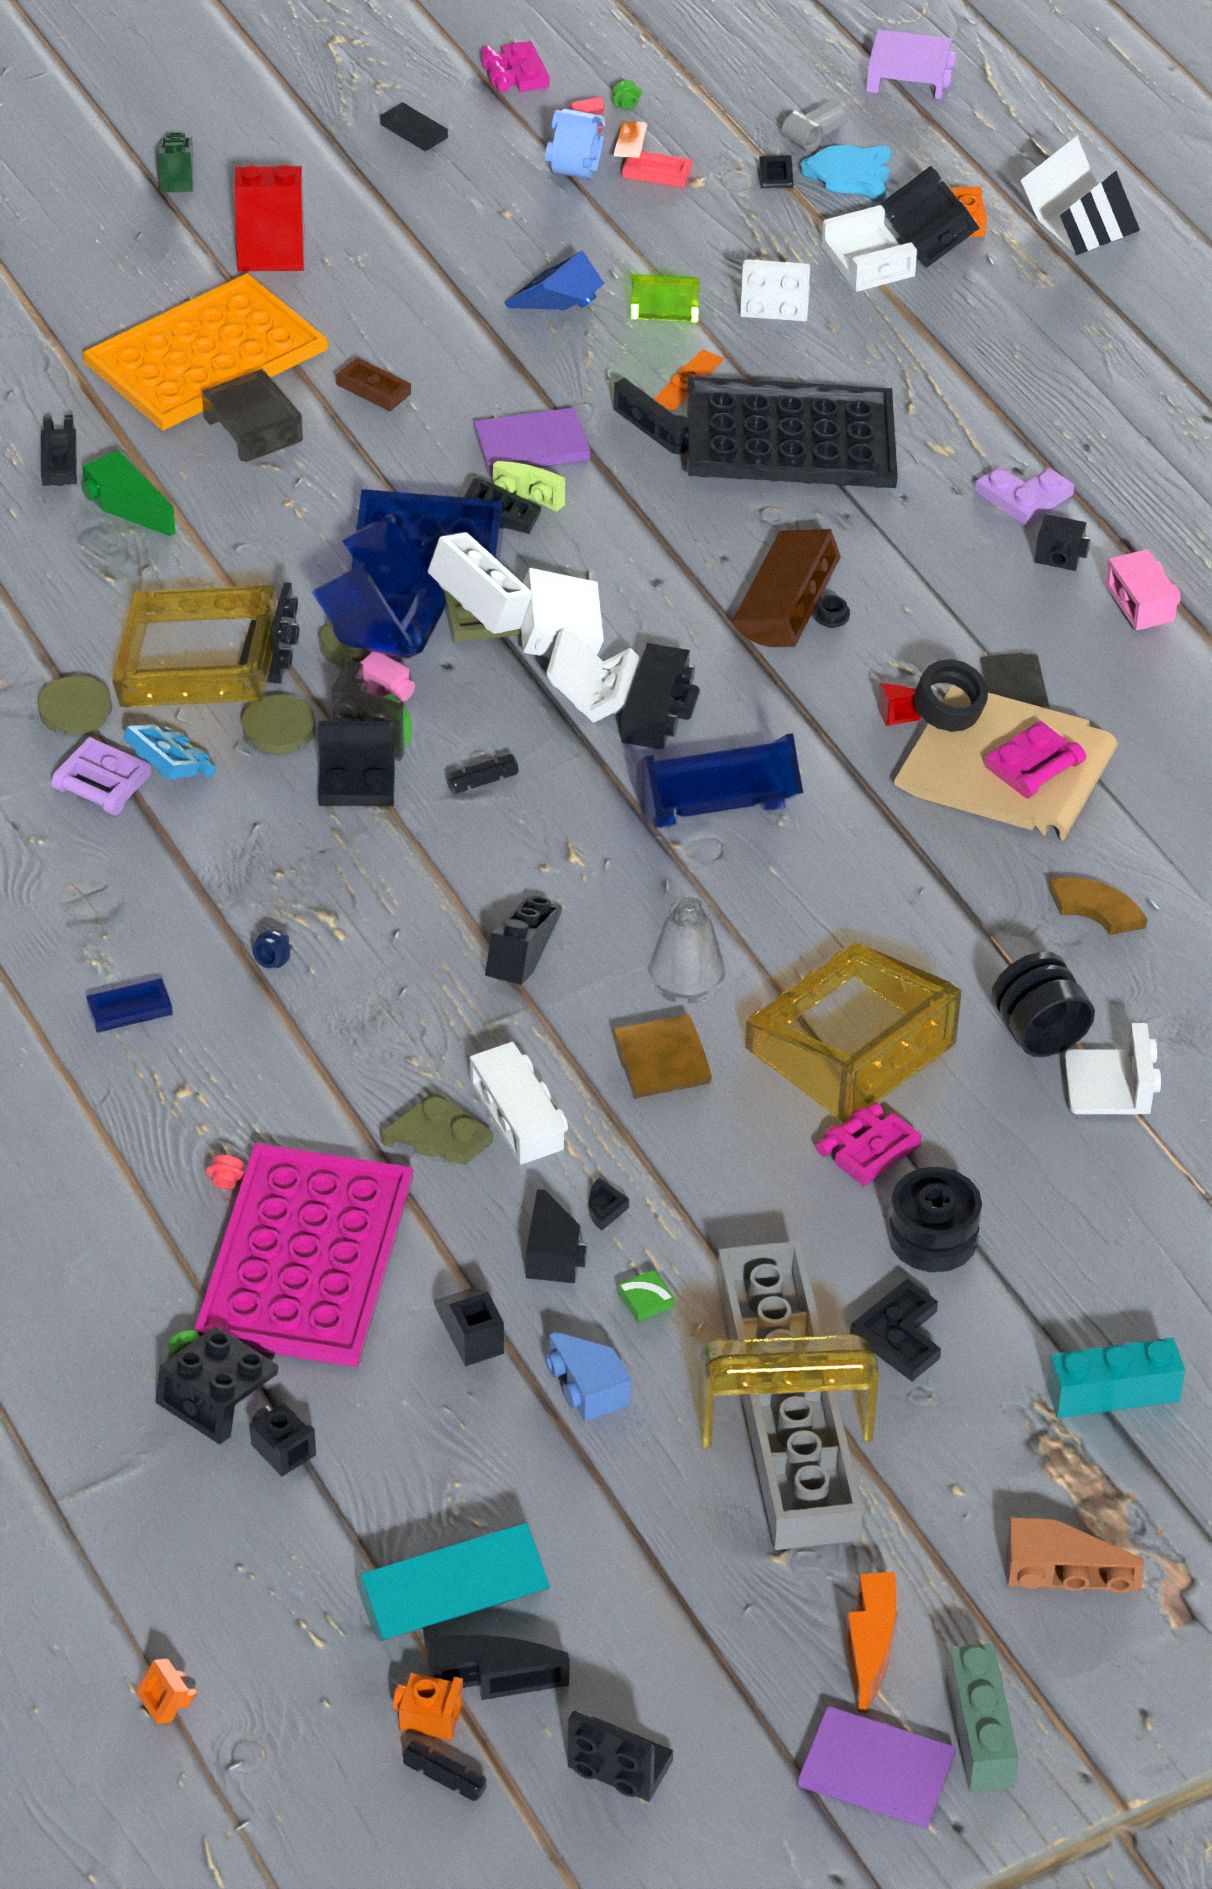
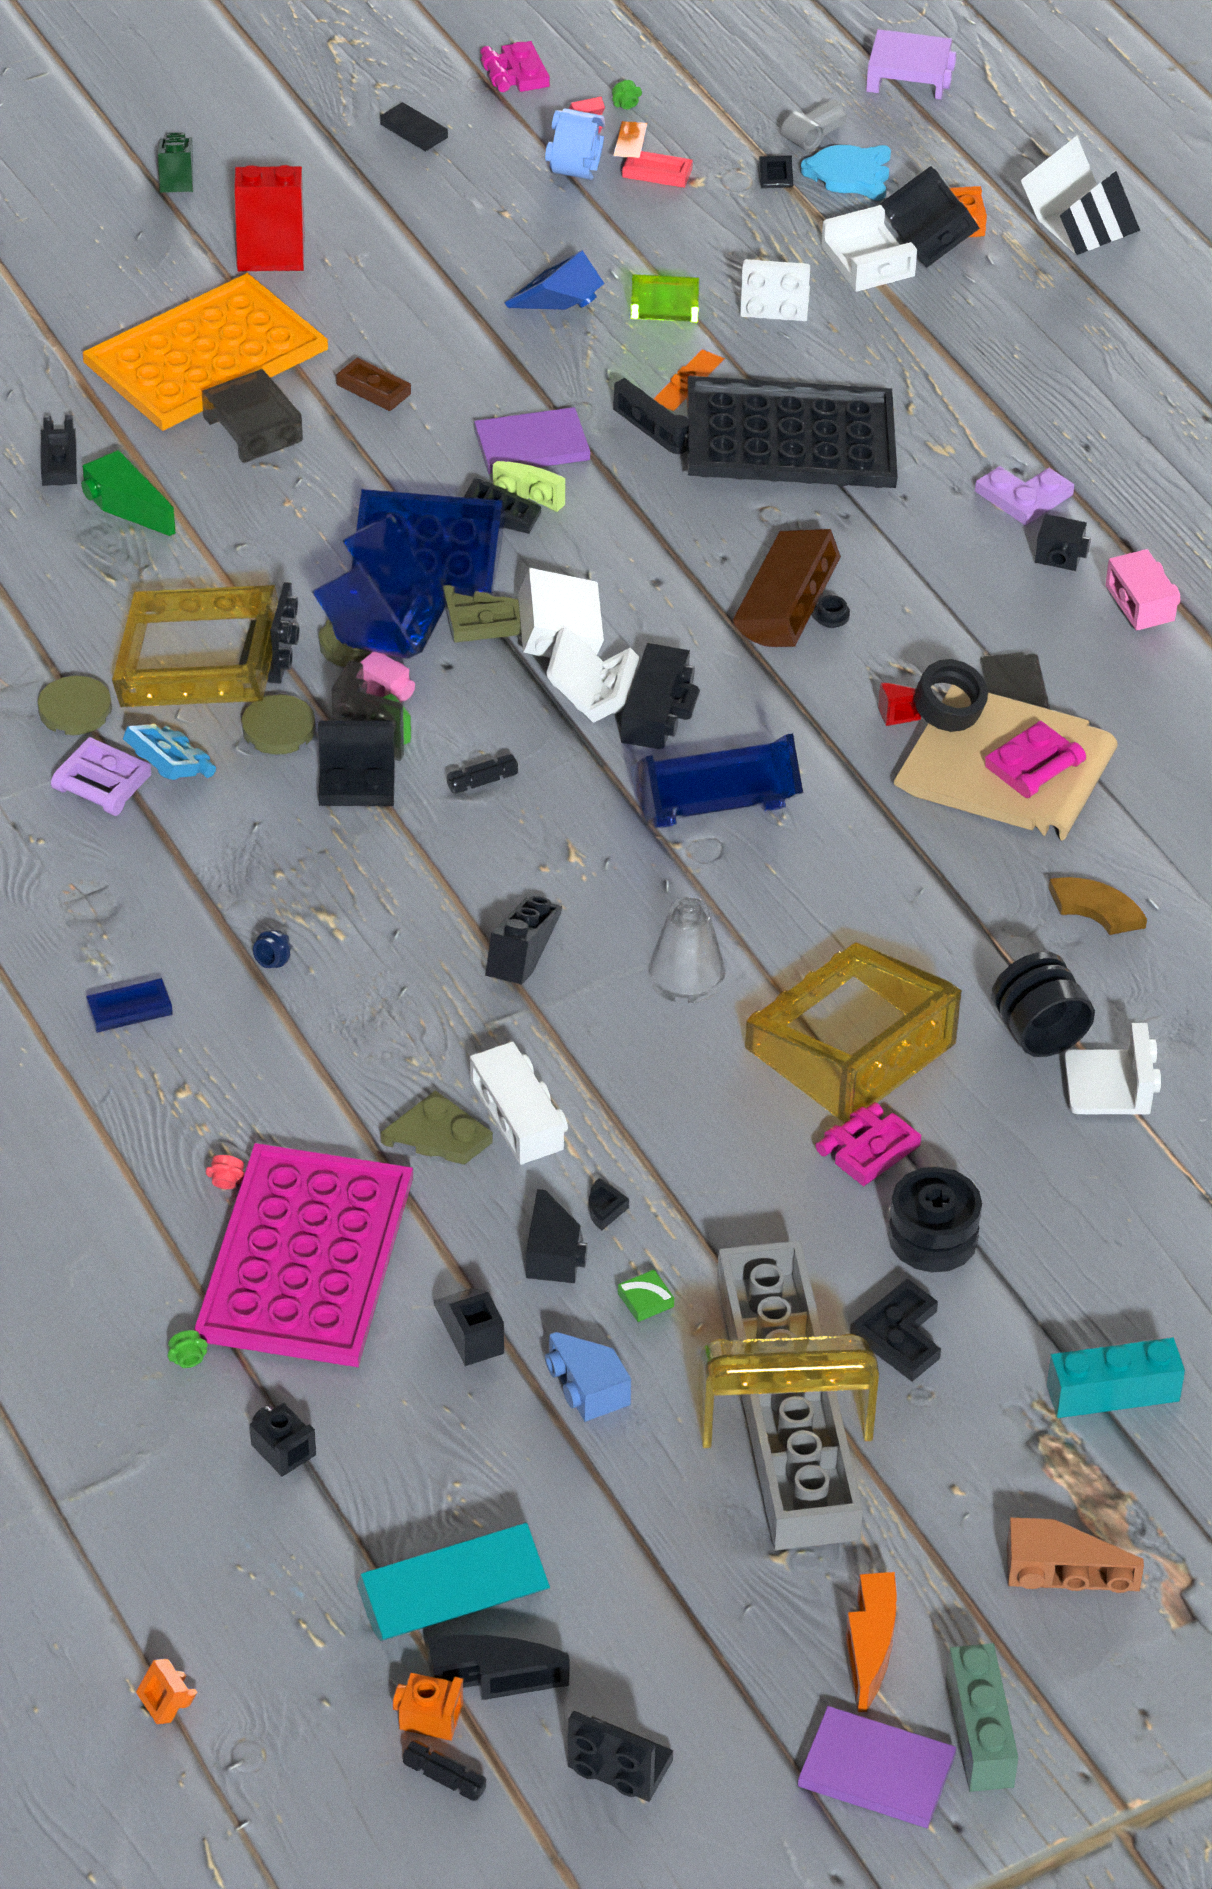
black bracket [156,1327,278,1445] -> none
white brick [427,532,533,634] -> none
pearl gold slope [613,1014,712,1099] -> none

